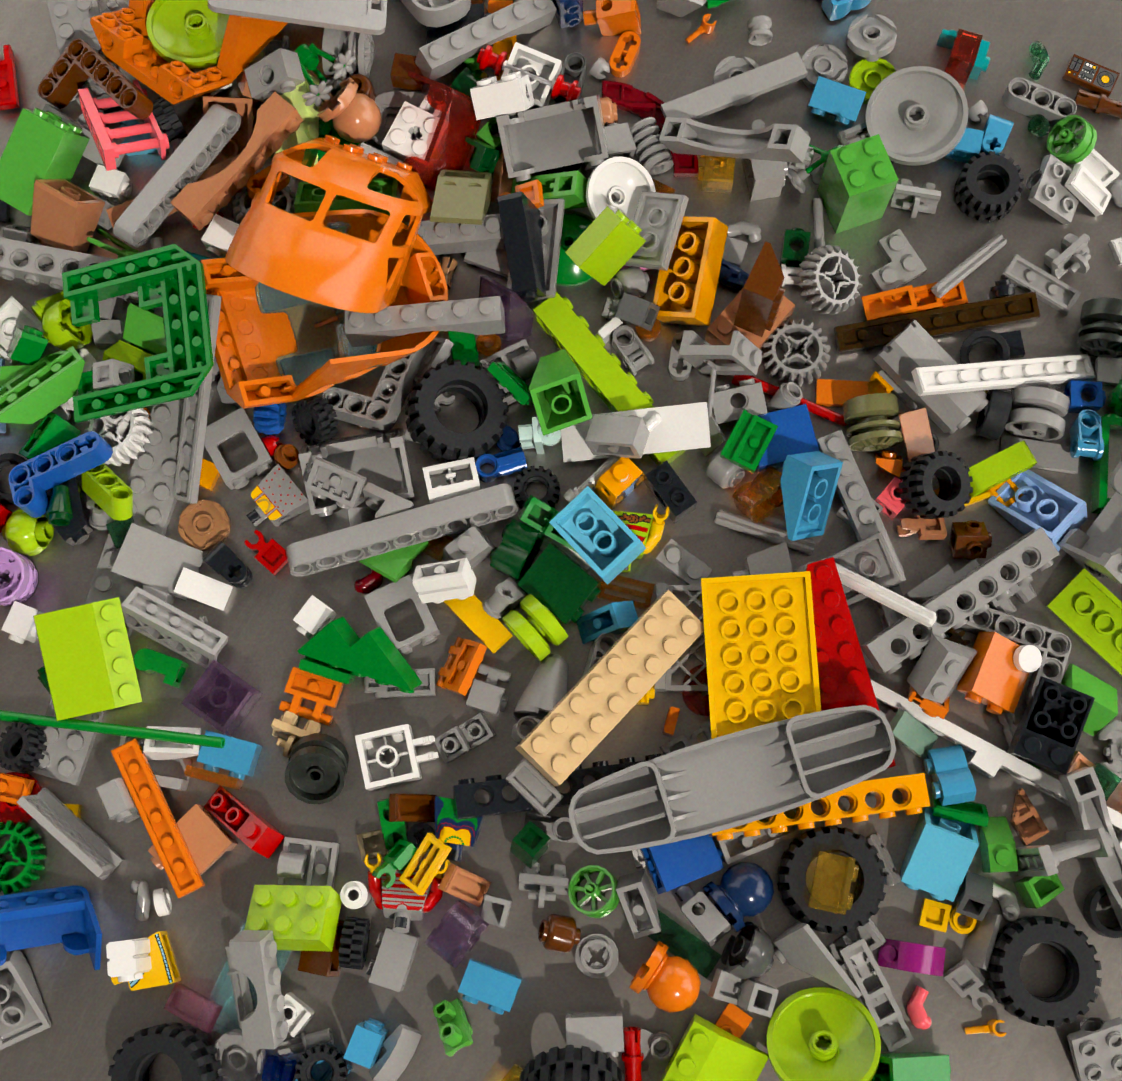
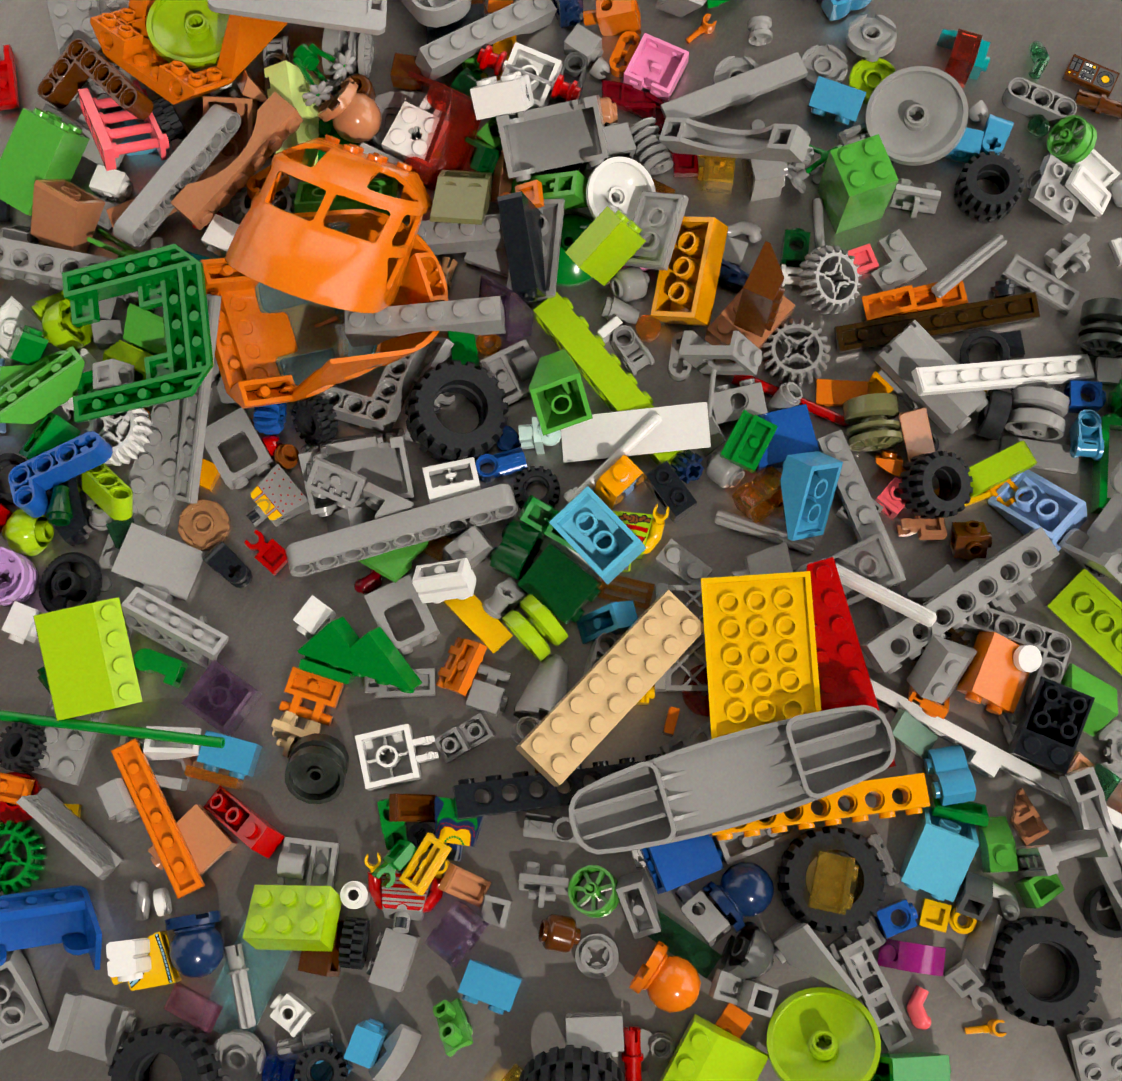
white tile [173,567,233,611] -> none
light grey arch [229,930,288,1050] -> none
light grey brick [244,48,305,102] -> none
dark tan tile [356,829,388,862] -> none
green plate [487,362,533,405] -> none
light grey tile [504,758,564,817] -> none
dark green panel [510,821,551,869] -> none
light grey brick [585,414,650,459] -> none
dark grey brick [615,292,660,331] -> none
none -> black wheel [39,552,102,612]
none -> light grey panel [48,991,137,1067]
none -> dark blue tile [165,910,225,978]
none -> light grey brick [564,24,603,69]
none -> bright pink piece [623,33,689,102]
none -> dark blue gear [671,450,705,484]
none -> coral tile [848,243,879,275]
none -> blue brick [873,899,918,938]

